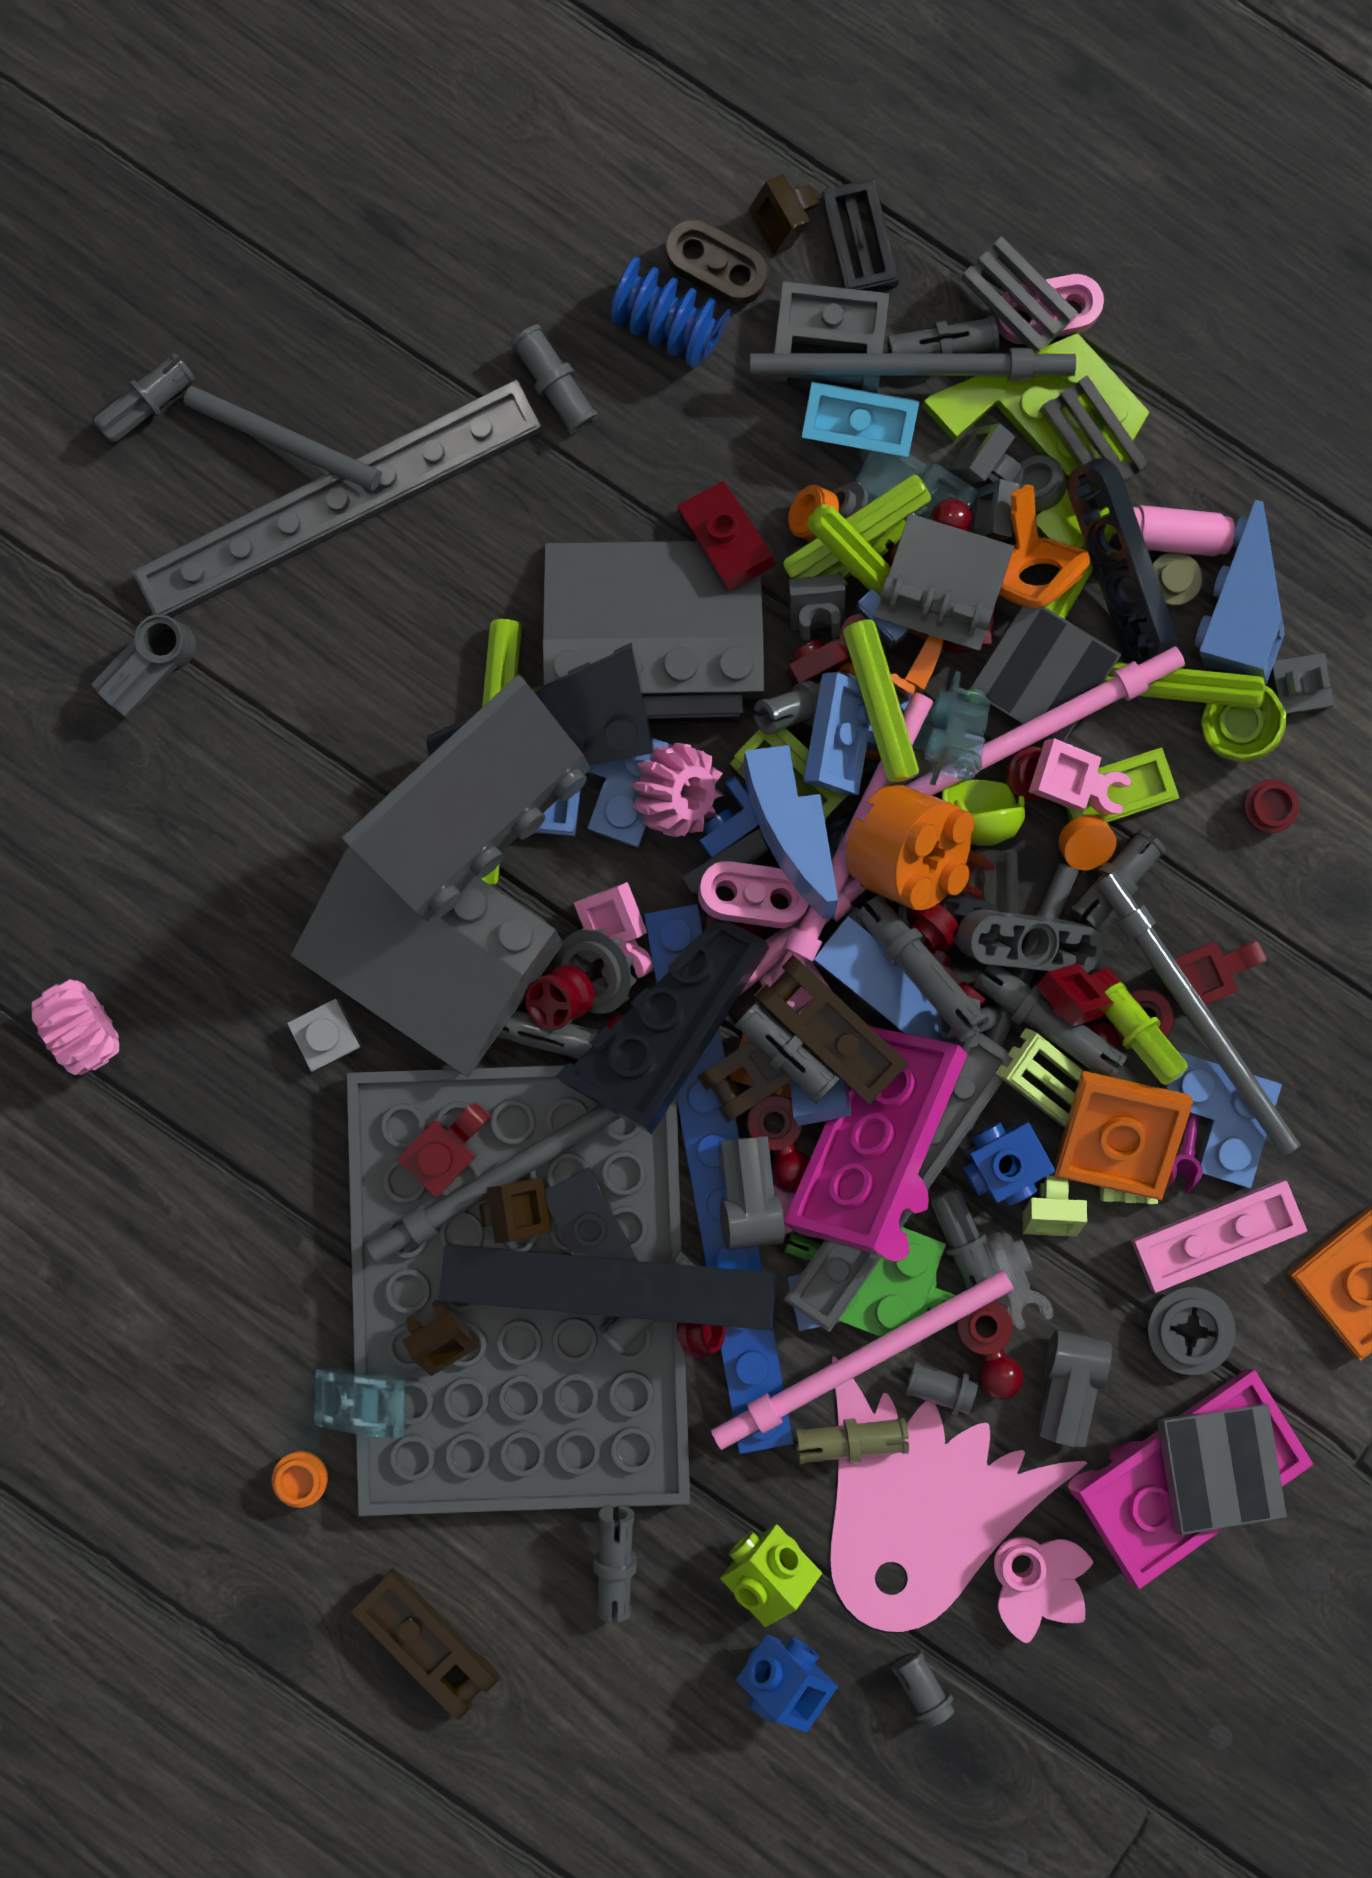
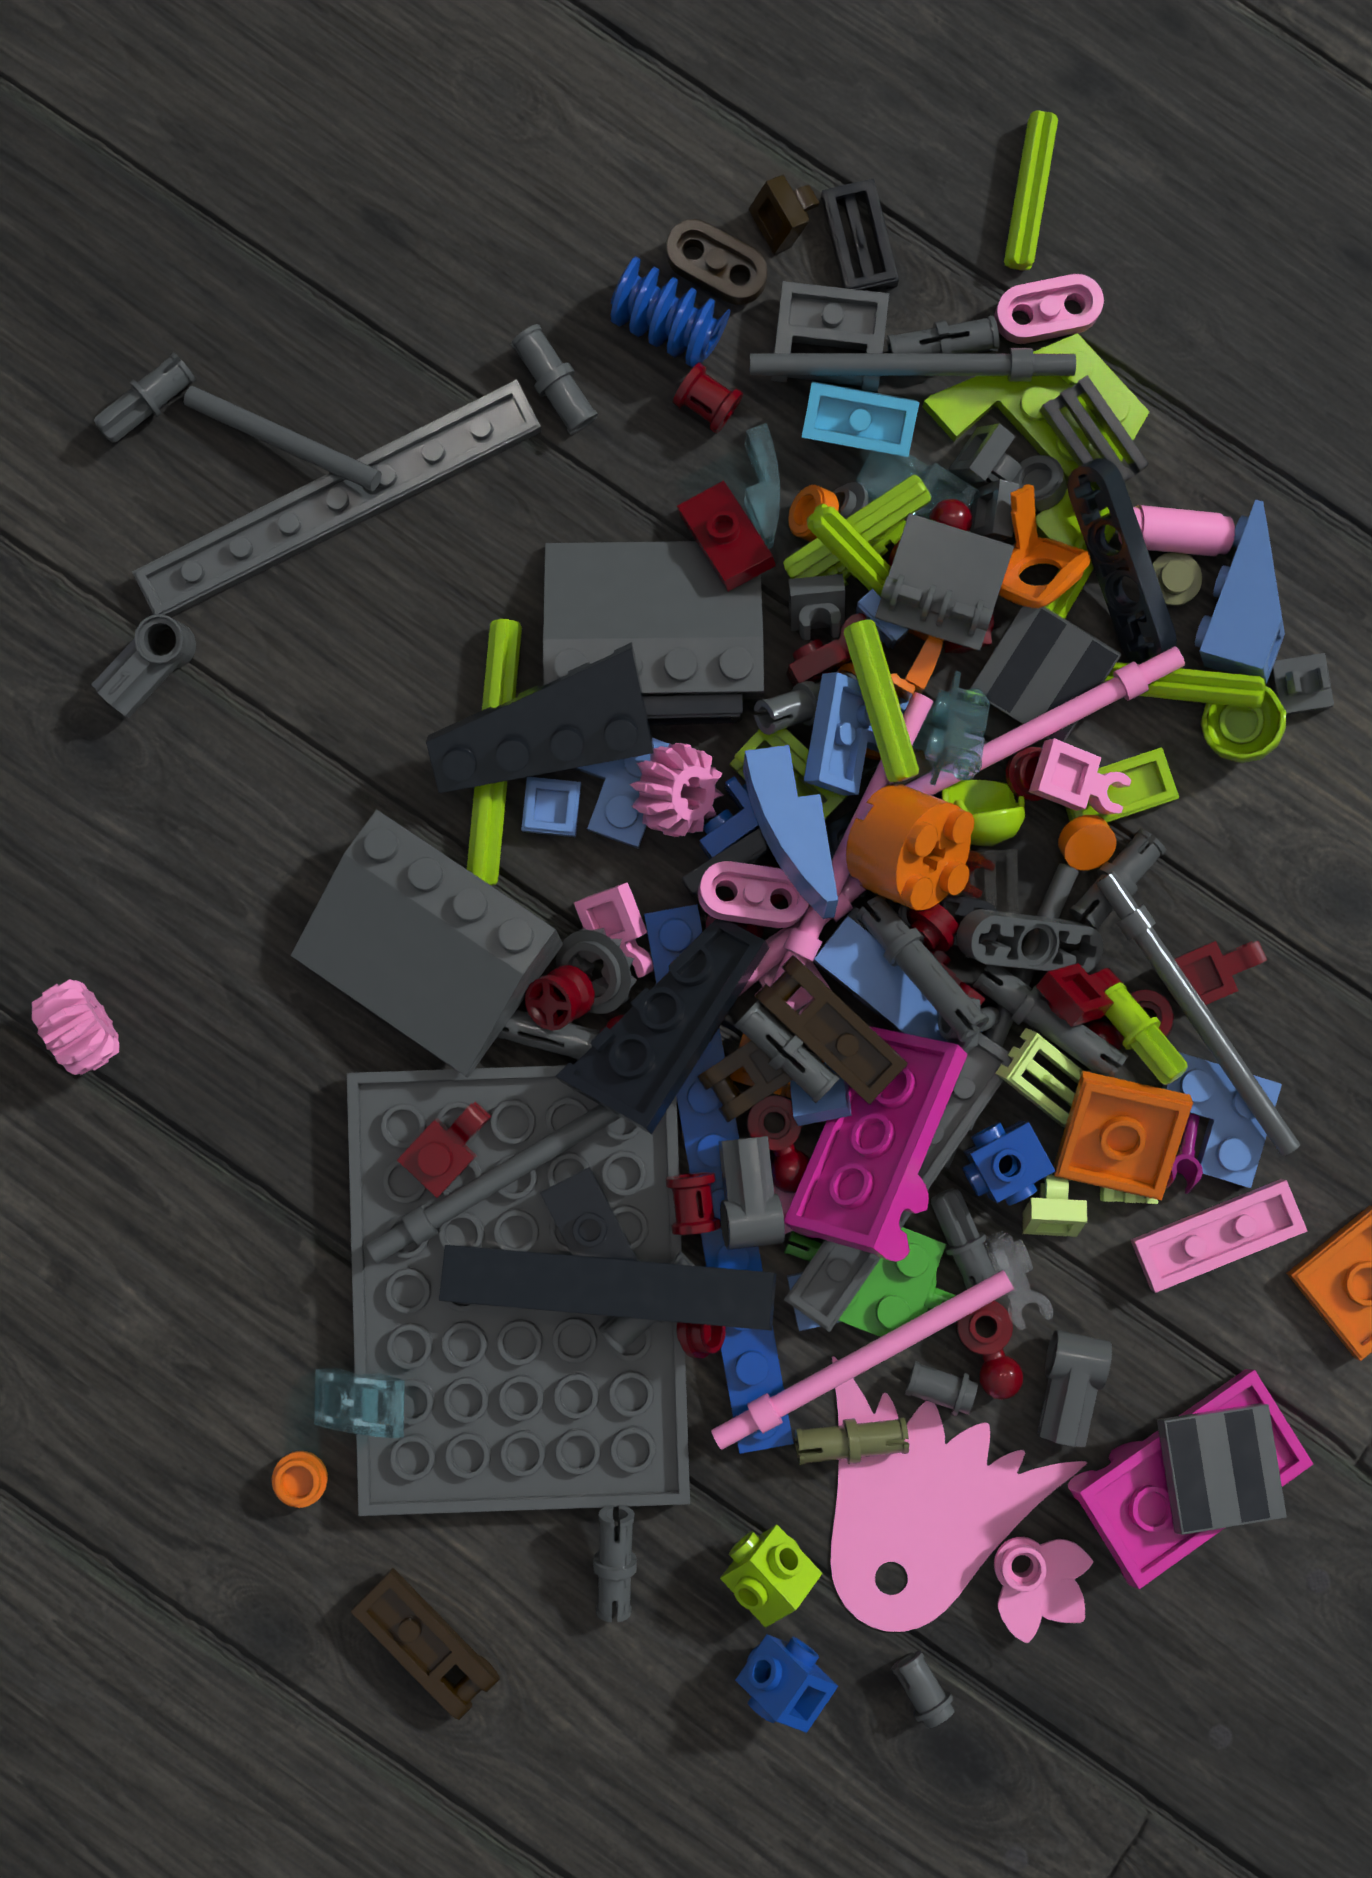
light grey plate [287,999,363,1072] -> none
dark grey slope [342,674,591,921] -> none
dark brown tile [402,1300,478,1376] -> none
dark brown tile [479,1177,551,1243] -> none
dark grey tile [961,236,1078,354] -> none
dark grey gear [1146,1286,1236,1375] -> none
dark red plate [1243,779,1299,834] -> none
none -> dark red bush [665,1172,721,1235]
none -> dark red bush [672,362,743,434]
none -> clear light blue slope [744,423,780,549]
none -> lime axle [1004,110,1058,271]

